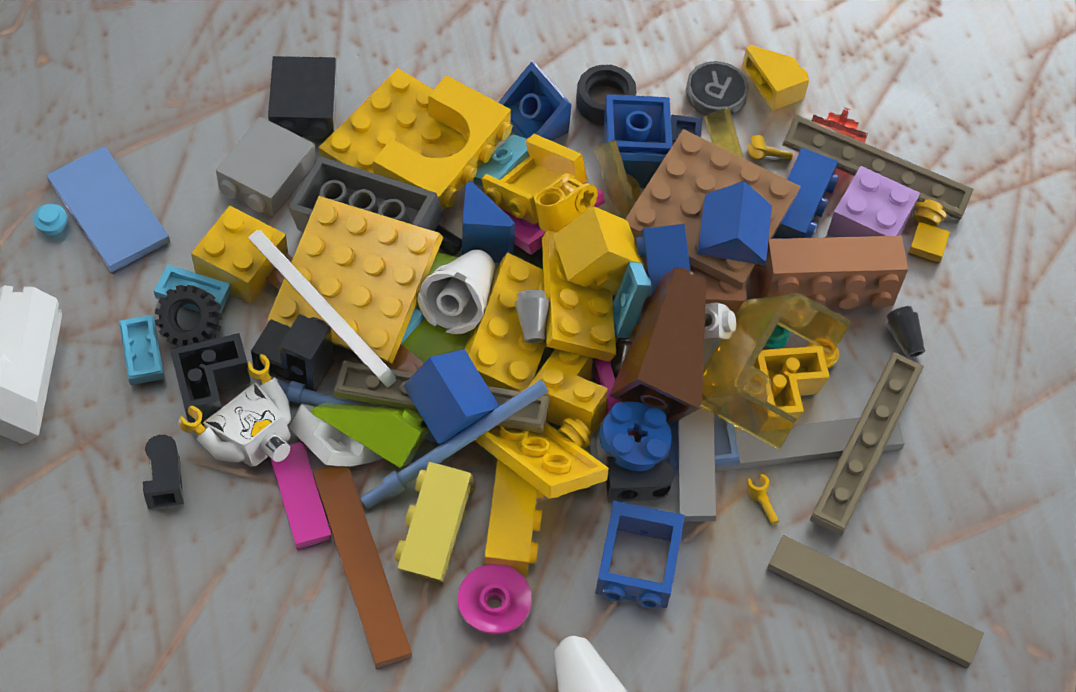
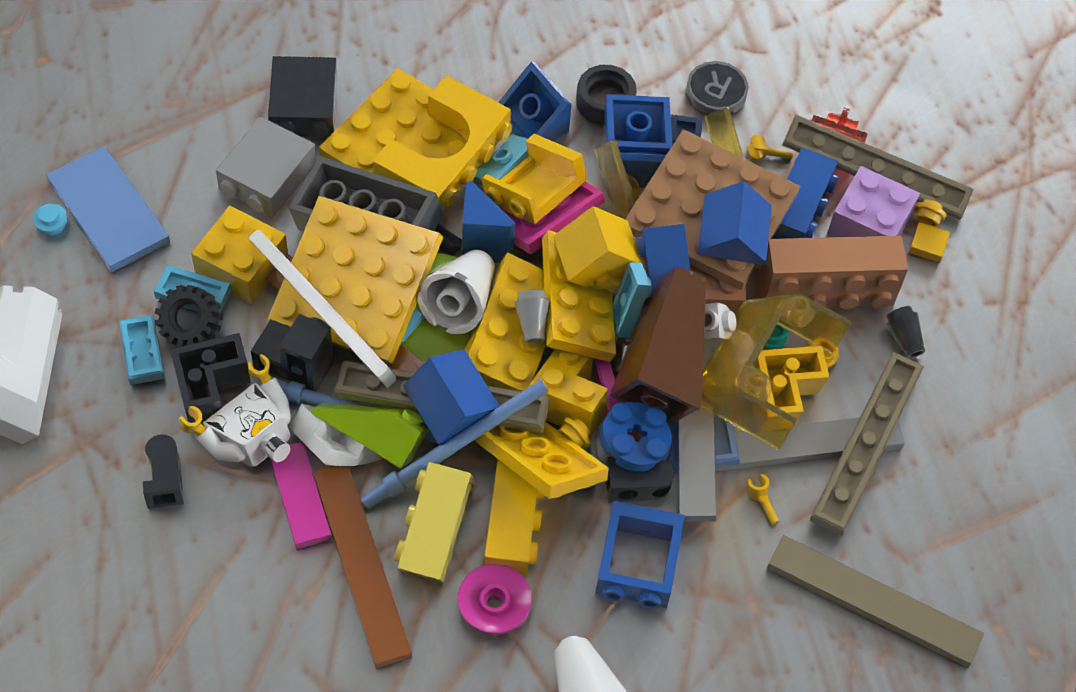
yellow piece [534,173,598,232] -> none
yellow slope [742,45,809,111] -> none

